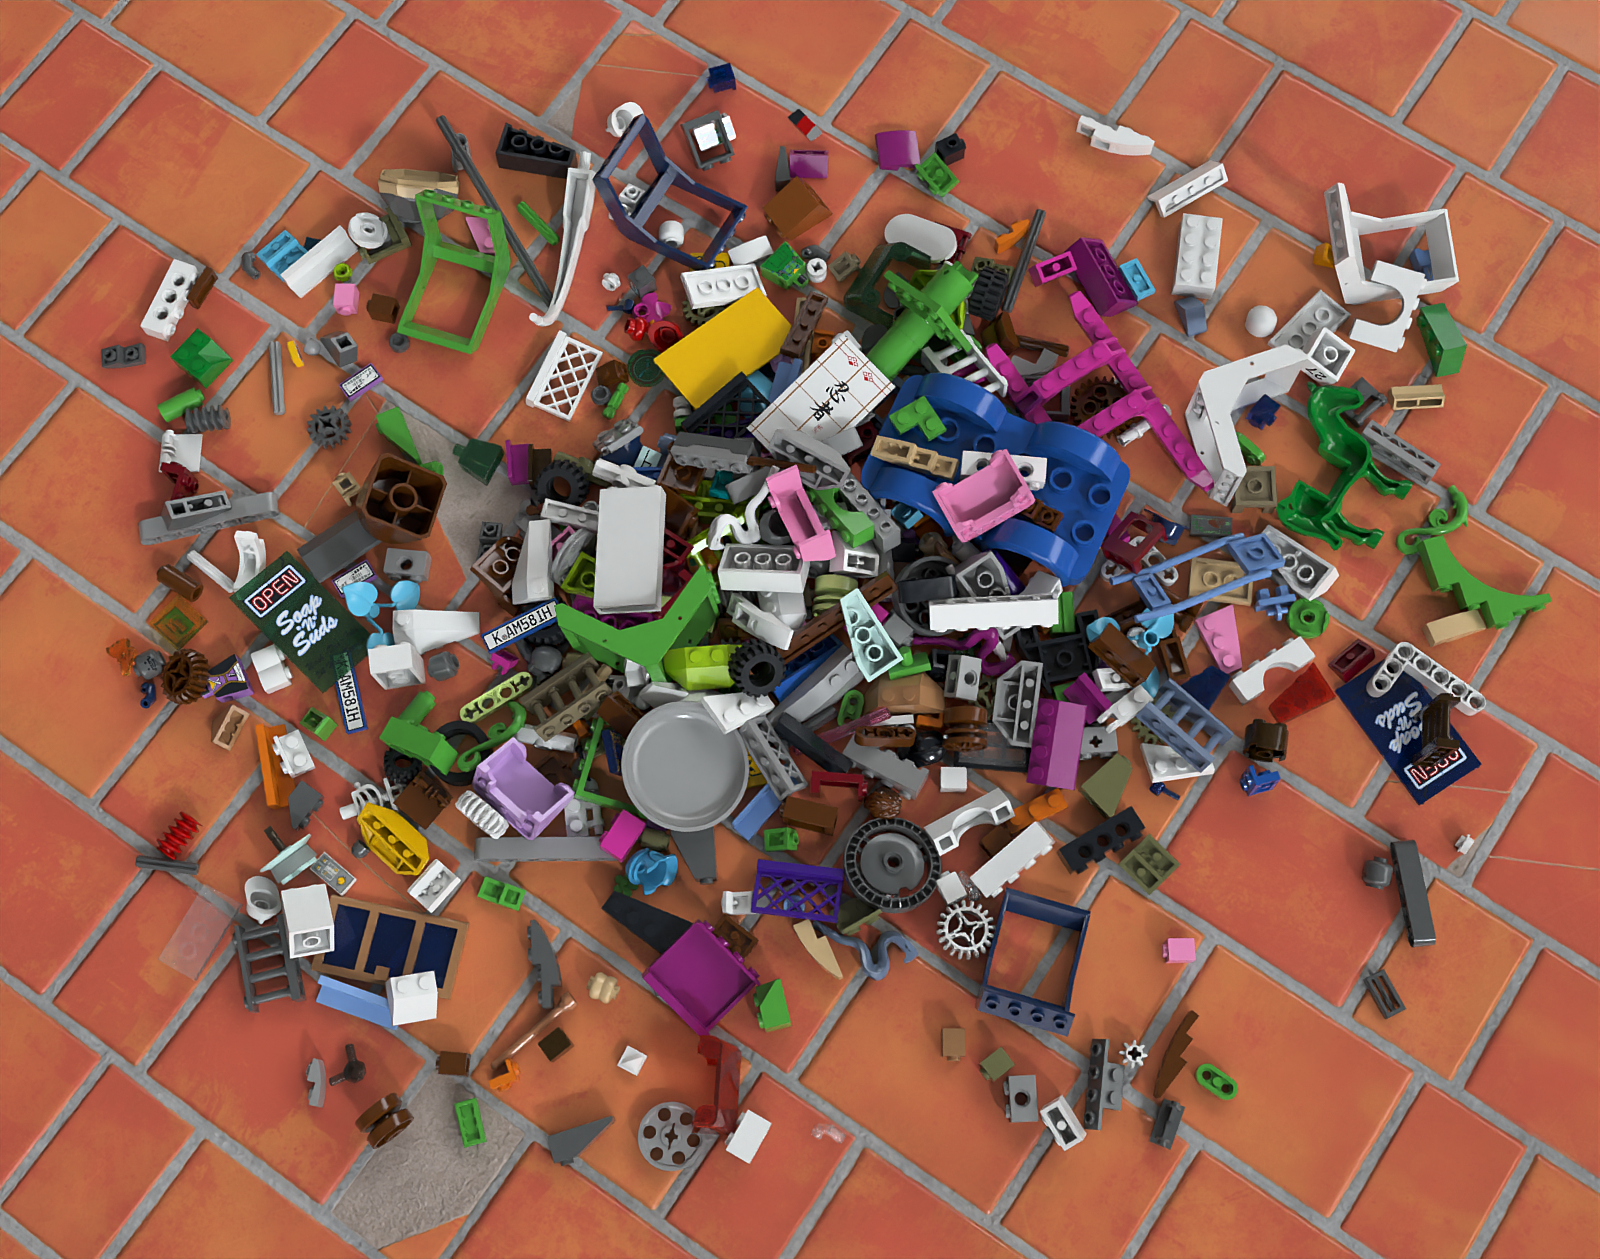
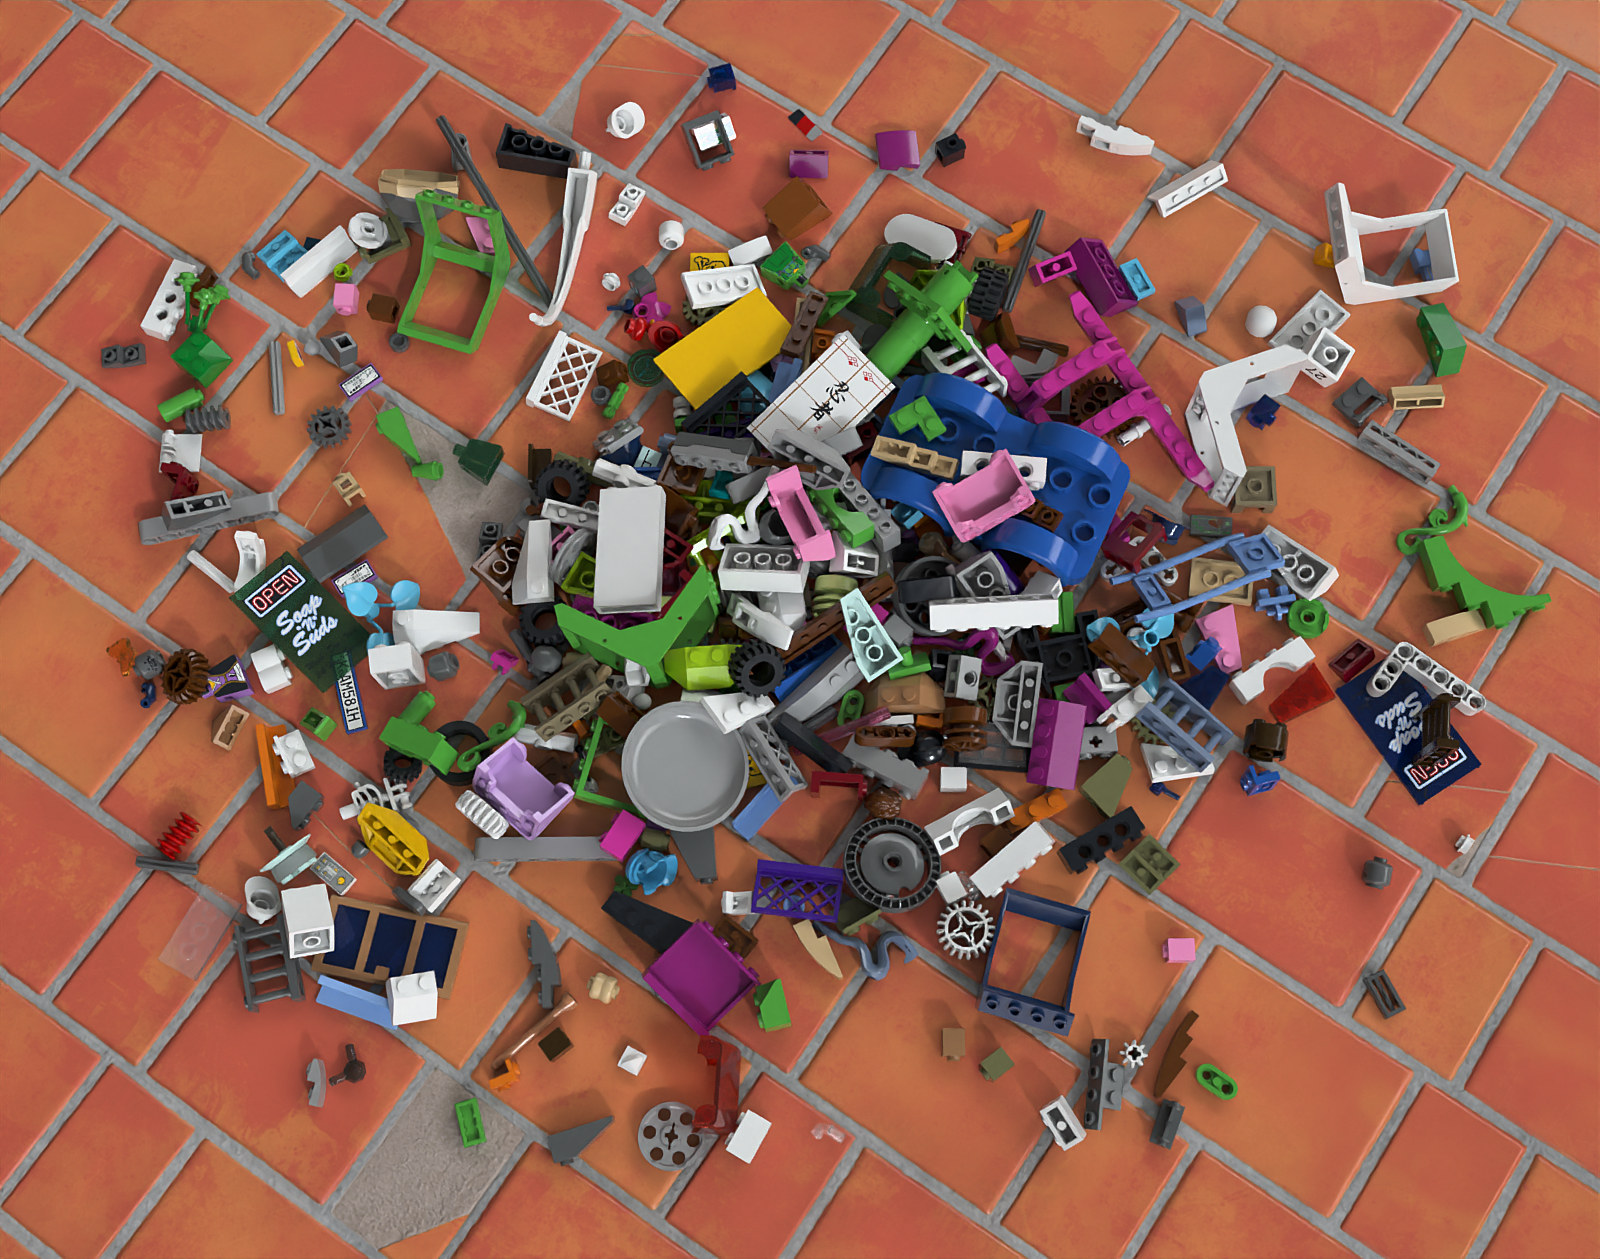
clear yellow tile [149,594,208,651] -> none
reddish brown brick [157,564,204,602] -> none
reddish brown wheel [355,1093,414,1149] -> none
reddish brown piece [356,453,447,544] -> none
light grey brick [383,548,432,583] -> none
reddish brown hinge [393,771,453,830] -> none
reddish brown brick [436,1051,471,1077] -> none
yellowish green beam [460,672,534,724] -> none
bright green slope [477,876,526,911] -> none
tile [481,598,559,654] -> none
magenta panel [505,440,529,486] -> none
bright green axle [516,201,560,246] -> none
white plate [564,792,605,837] -> none
dark blue window [592,113,748,271] -> none
clear blue plate [601,729,623,776] -> none
white slope [638,682,689,709] -> none
bright green bracket [764,827,799,852] -> none
dark grey slope [775,146,791,191] -> none
reddish brown window [779,796,838,836] -> none
white wheel [807,258,827,283] -> none
dark tan bracket [828,251,862,282] -> none
bright green bracket [914,152,960,197] -> none
light grey brick [1003,1075,1039,1123] -> none
white brick [1171,213,1223,300] -> none
bright green plate [1236,432,1266,466] -> none
green animal [1276,382,1413,551] -> none
white arch [1348,260,1427,352] -> none
dark grey beam [1390,840,1436,947] -> none
none -> bright green plant [174,272,231,332]
none -> dark grey tile [391,886,427,917]
none -> bright green tile [817,290,857,327]
none -> blue brick [1185,636,1223,671]

